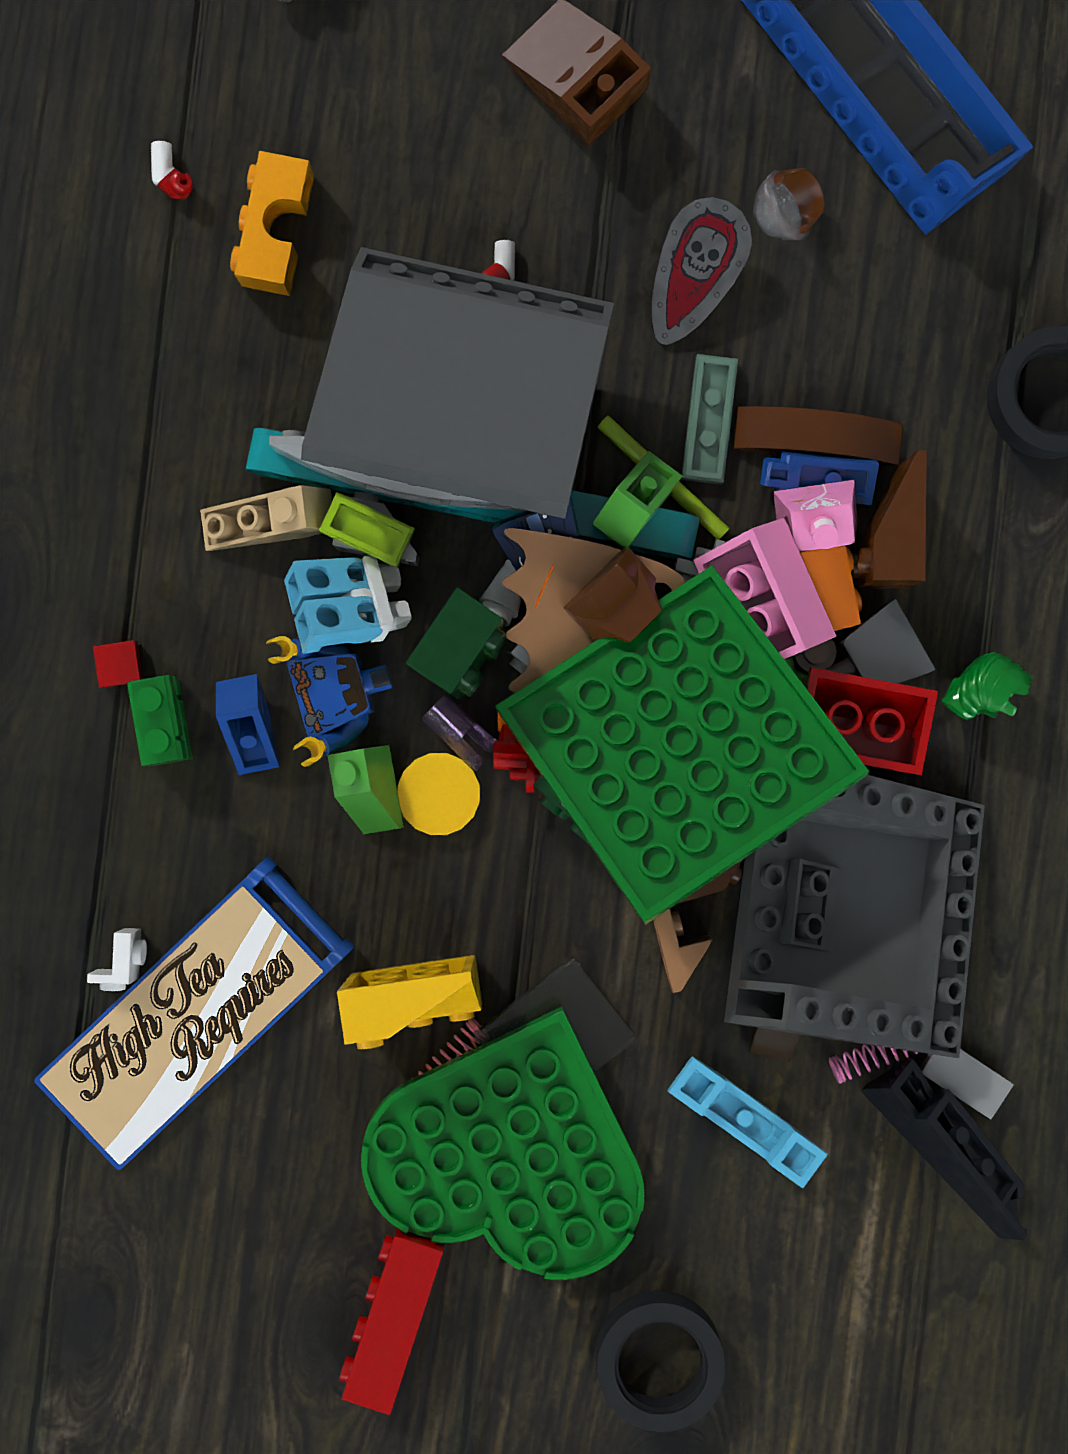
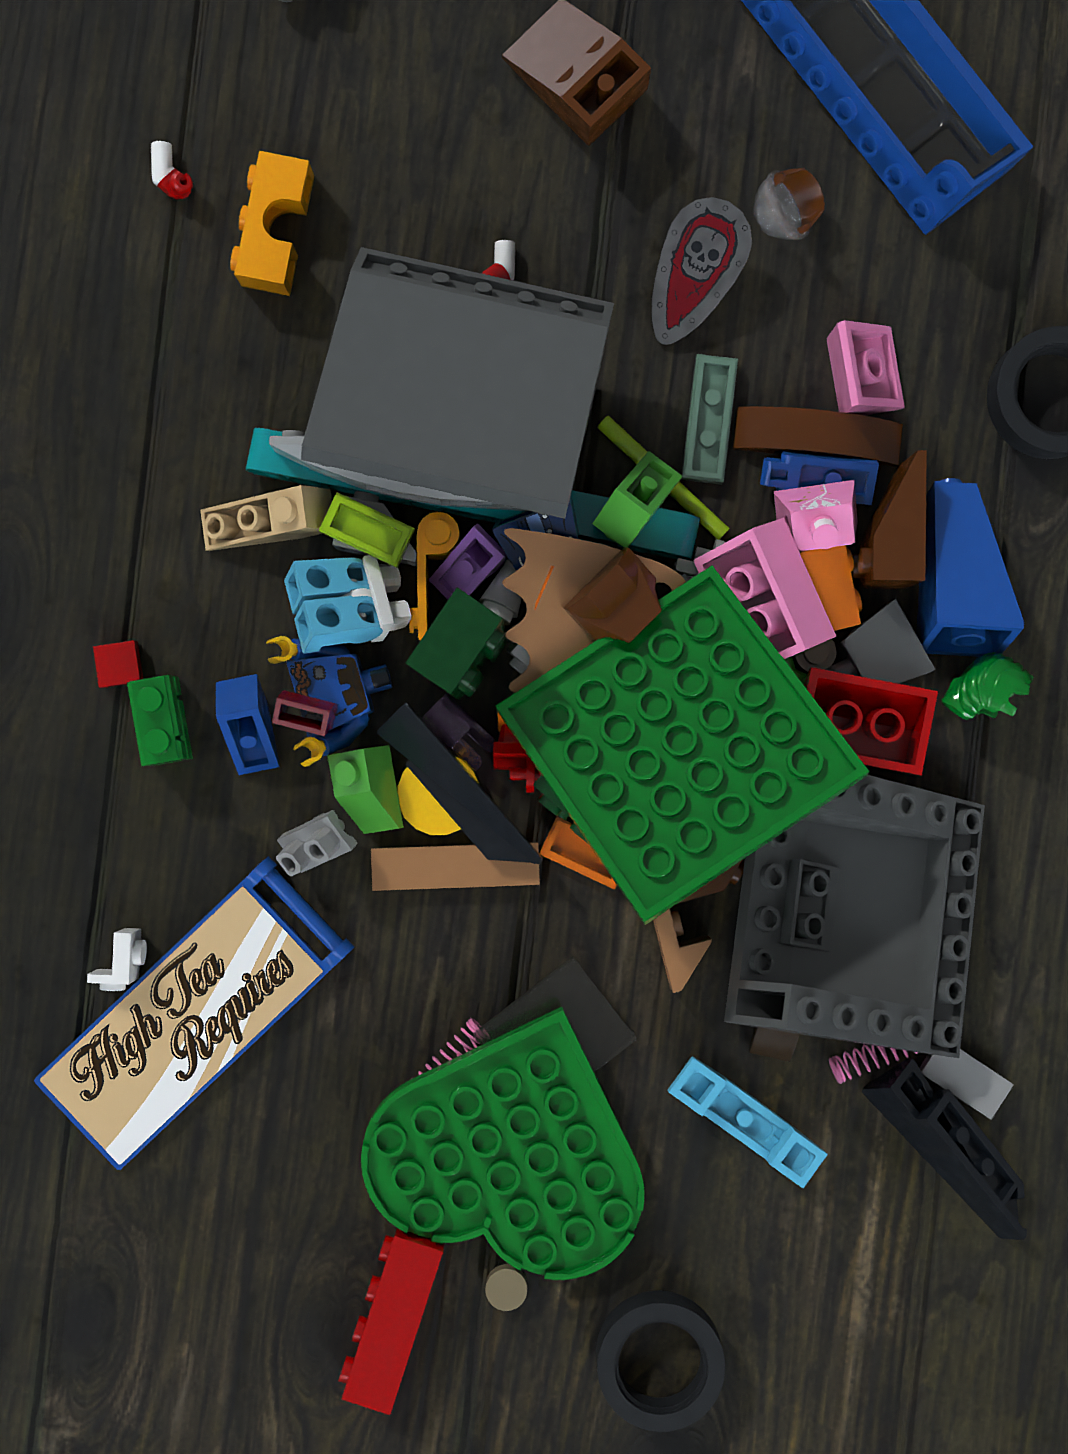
yellow slope [337,955,482,1049] -> none
none -> dark red piece [272,690,339,736]
none -> light grey hips [276,810,358,876]
none -> medium nougat tile [371,842,540,891]
none -> black wedge [377,703,543,864]
none -> light orange door [409,512,462,641]
none -> medium lavender slope [428,523,507,600]
none -> dark tan tile [485,1264,527,1311]
none -> orange tile [539,816,617,890]
none -> bright pink slope [826,320,905,416]
none -> blue slope [916,478,1024,657]

